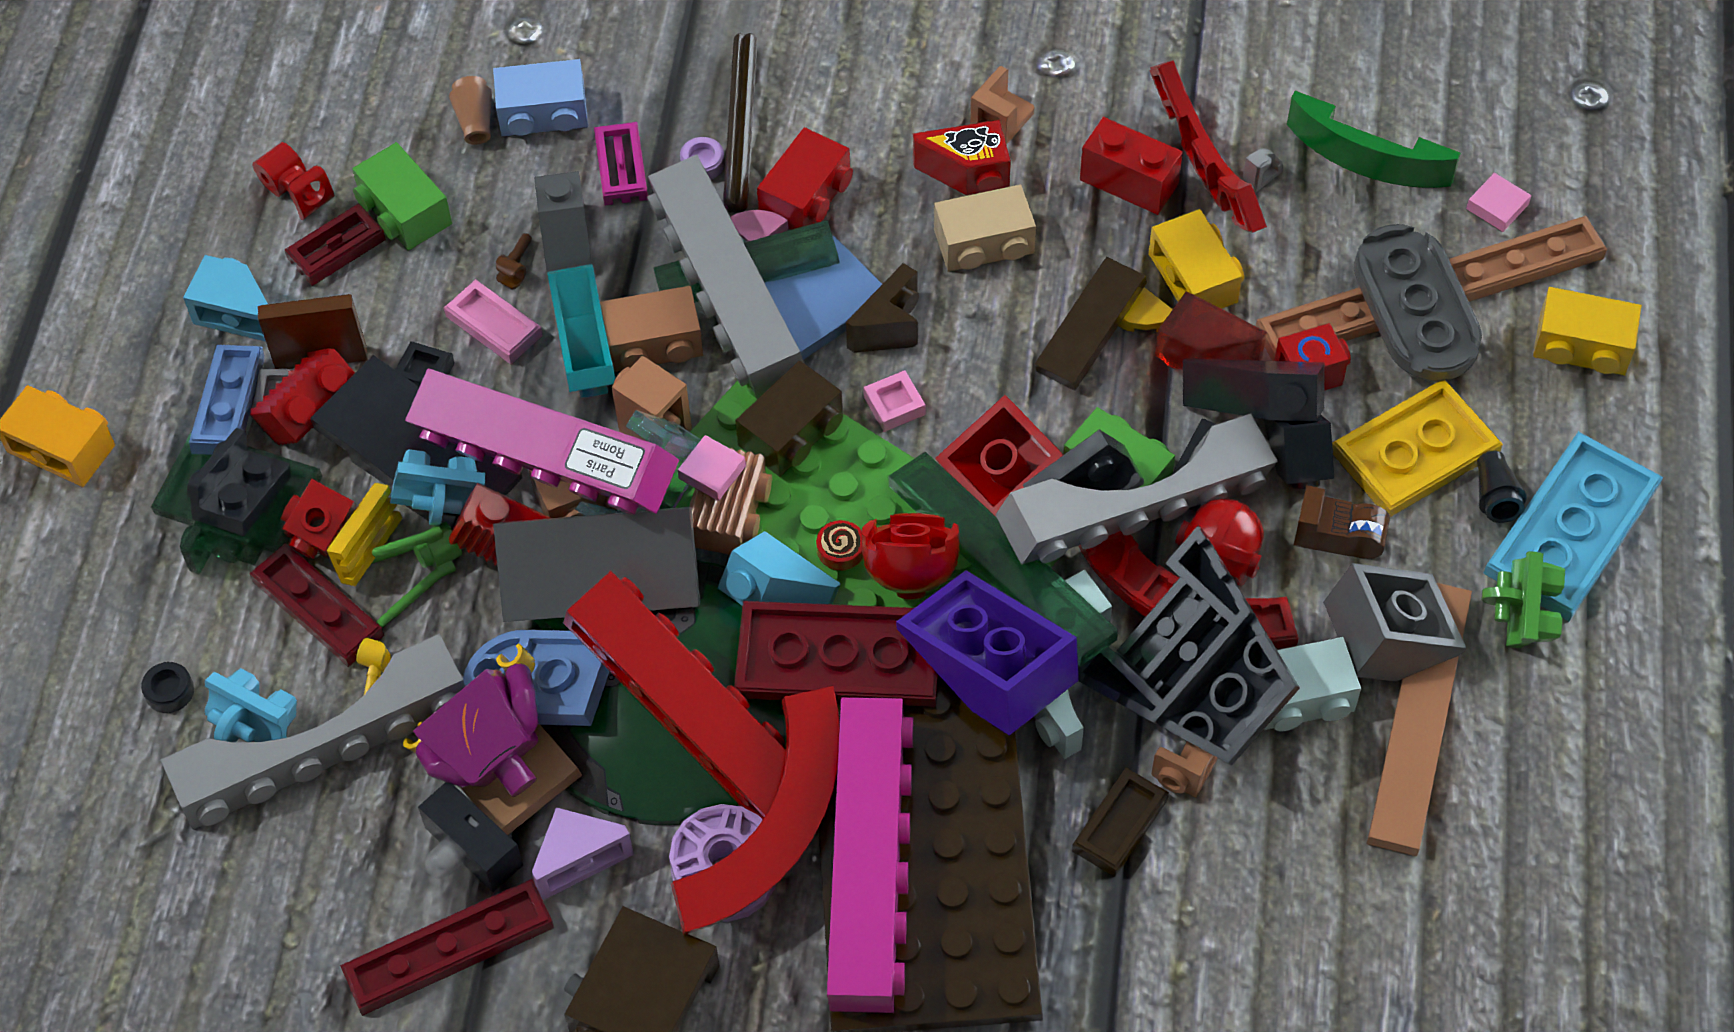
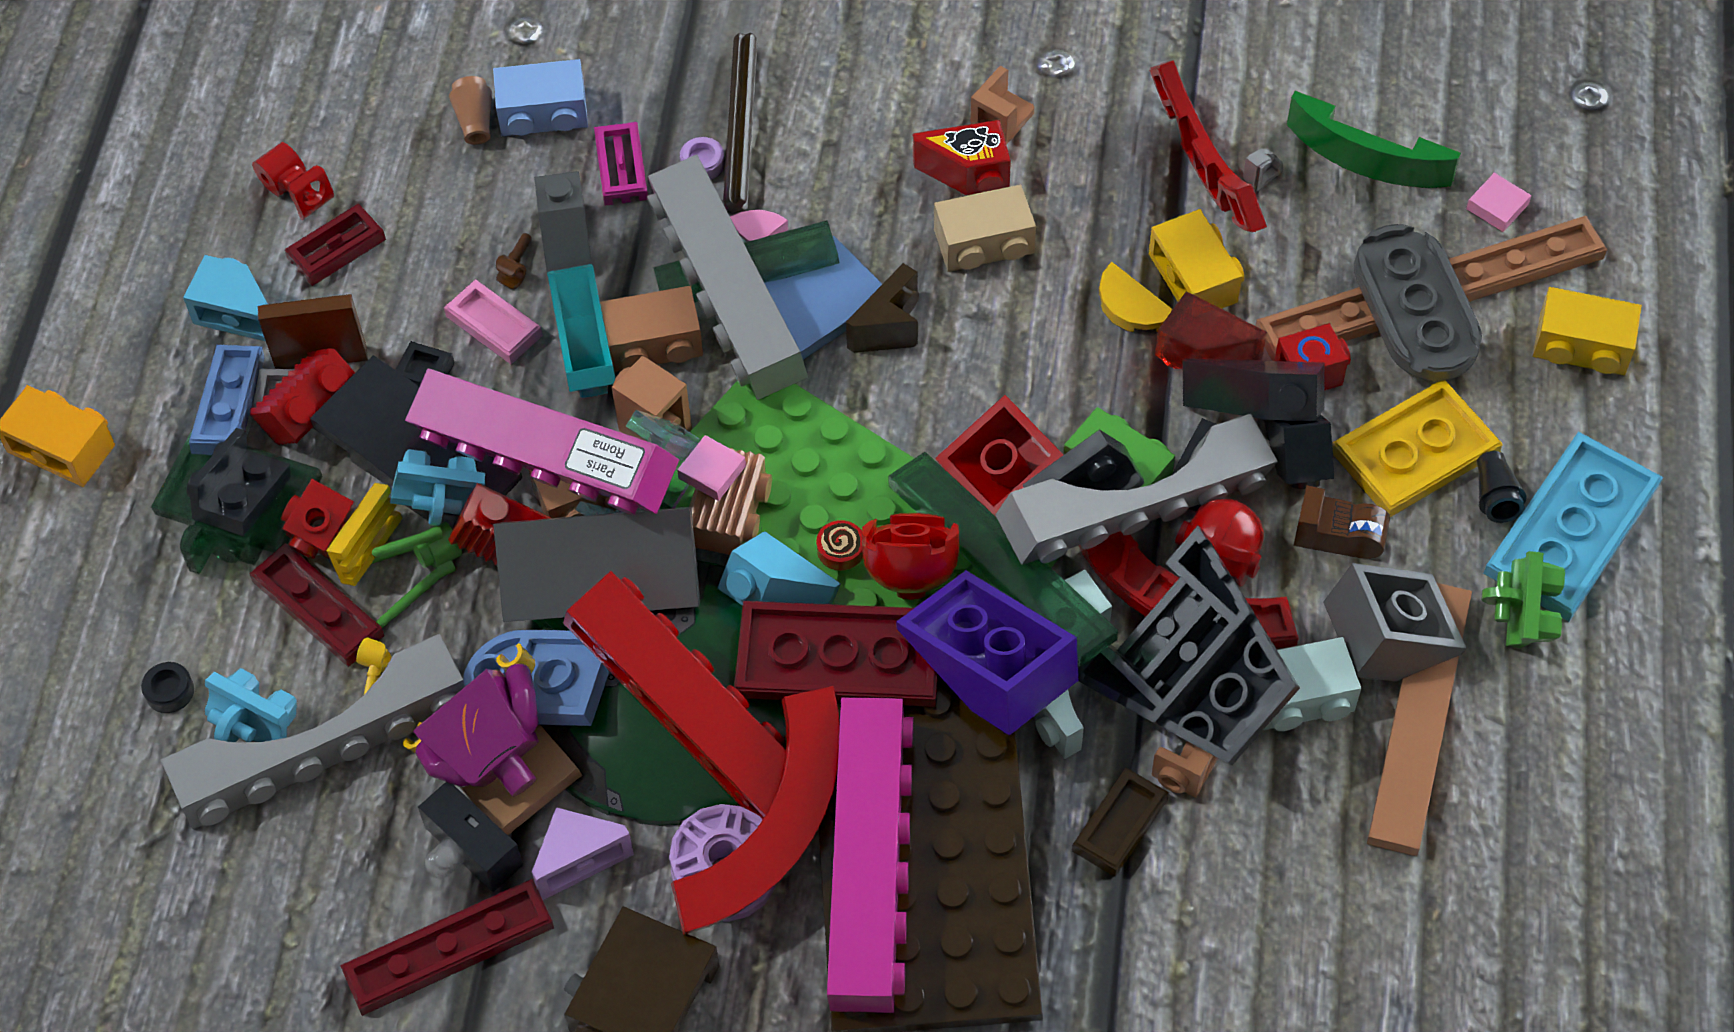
bright green brick [352,142,452,251] -> none
dark brown brick [735,360,843,477] -> none
red brick [757,127,853,236] -> none
bright pink tile [863,370,926,432] -> none
dark brown tile [1034,256,1147,391] -> none
red brick [1080,117,1183,215] -> none

